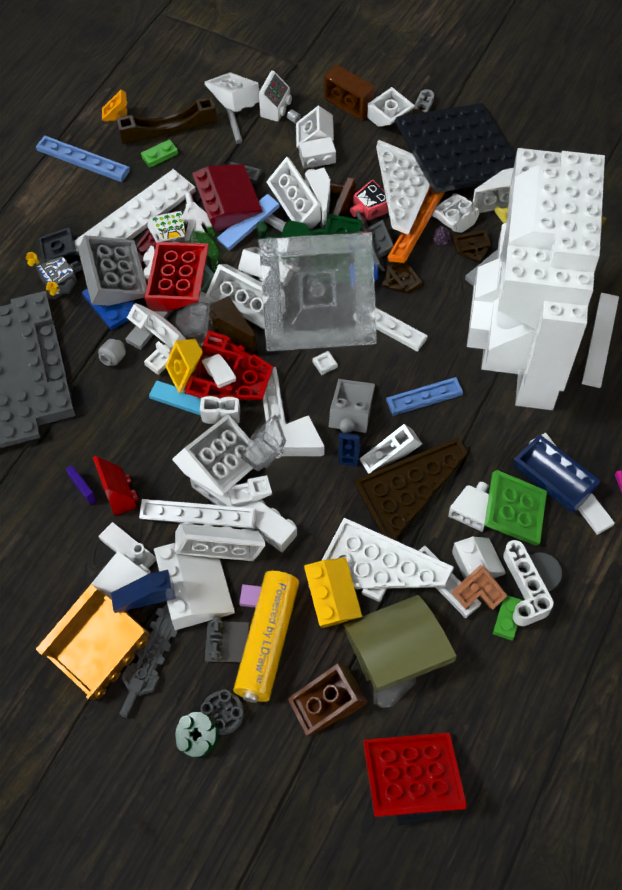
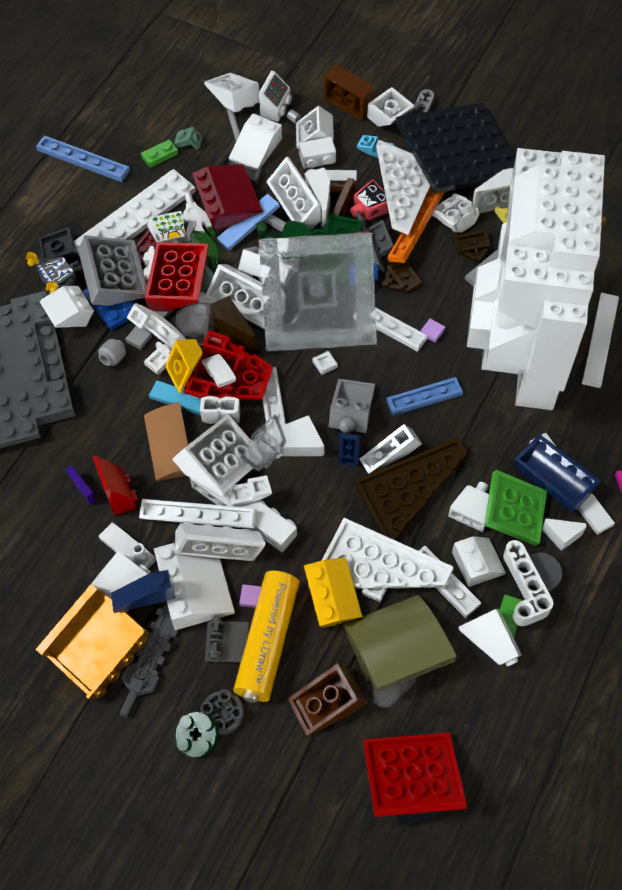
light orange slope [102,90,127,121] -> none
dark brown arch [116,96,217,144] -> none
clear purple tile [433,226,451,245] -> none
nougat tile [451,565,507,610] -> none
none -> white slope [40,286,94,328]
none -> medium nougat slope [144,402,188,482]
none -> sand green bracket [174,127,202,150]
none -> white slope [229,114,282,169]
none -> white sticker [326,170,357,181]
none -> medium azure slope [357,135,395,157]
none -> lavender tile [420,319,445,343]
none -> white slope [458,609,522,667]
none -> white slope [542,519,586,551]

